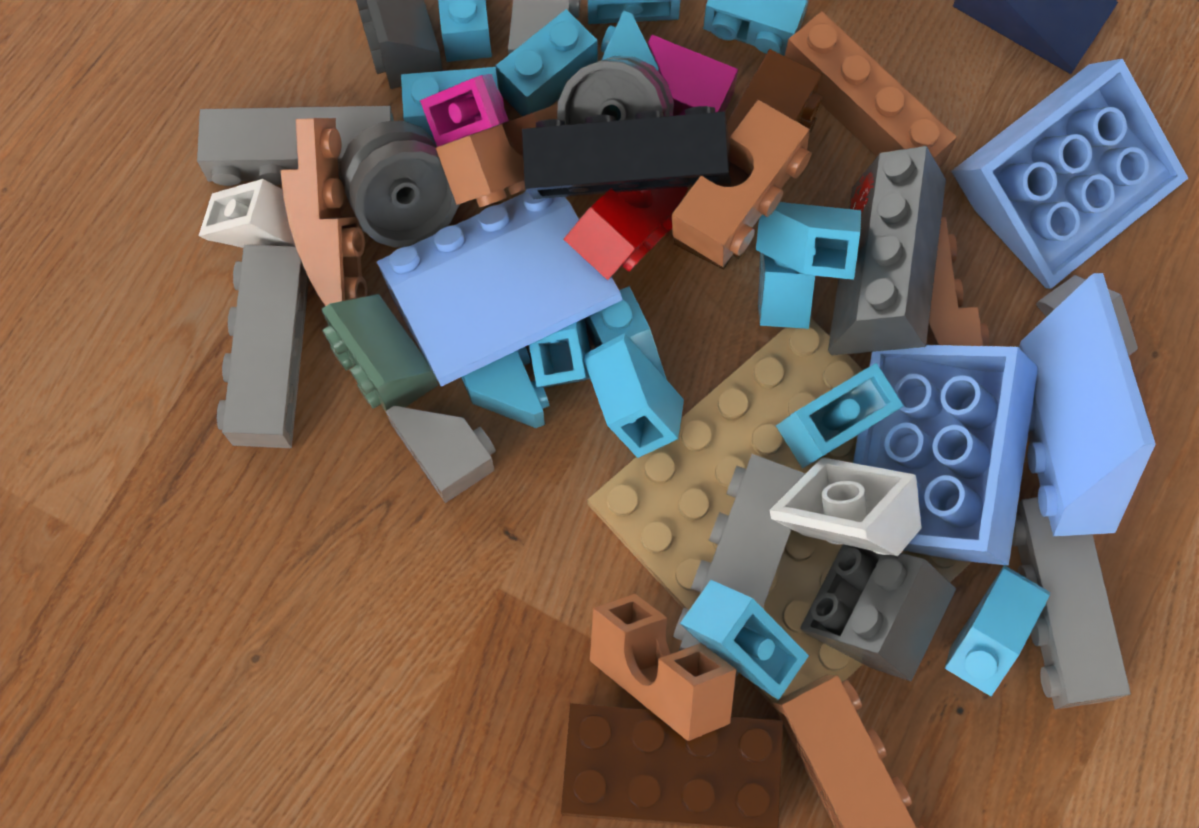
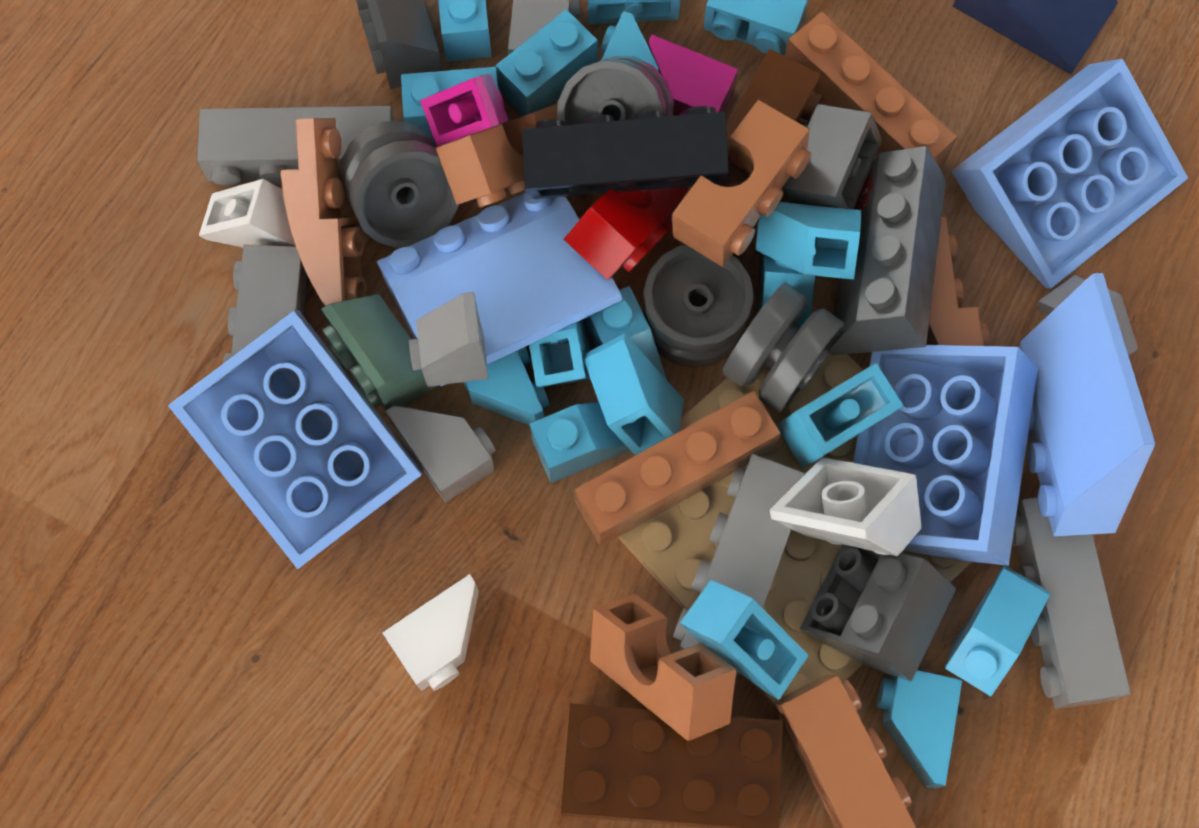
none -> light blue slope [168,310,422,569]
none -> white slope [382,574,479,691]
none -> light grey slope [409,292,489,387]
none -> medium azure slope [529,402,631,483]
none -> nougat brick [574,391,781,547]
none -> dark grey wheel [642,245,754,368]
none -> dark grey wheel [722,282,845,414]
none -> dark grey slope [782,104,882,209]
none -> medium azure slope [877,670,962,789]

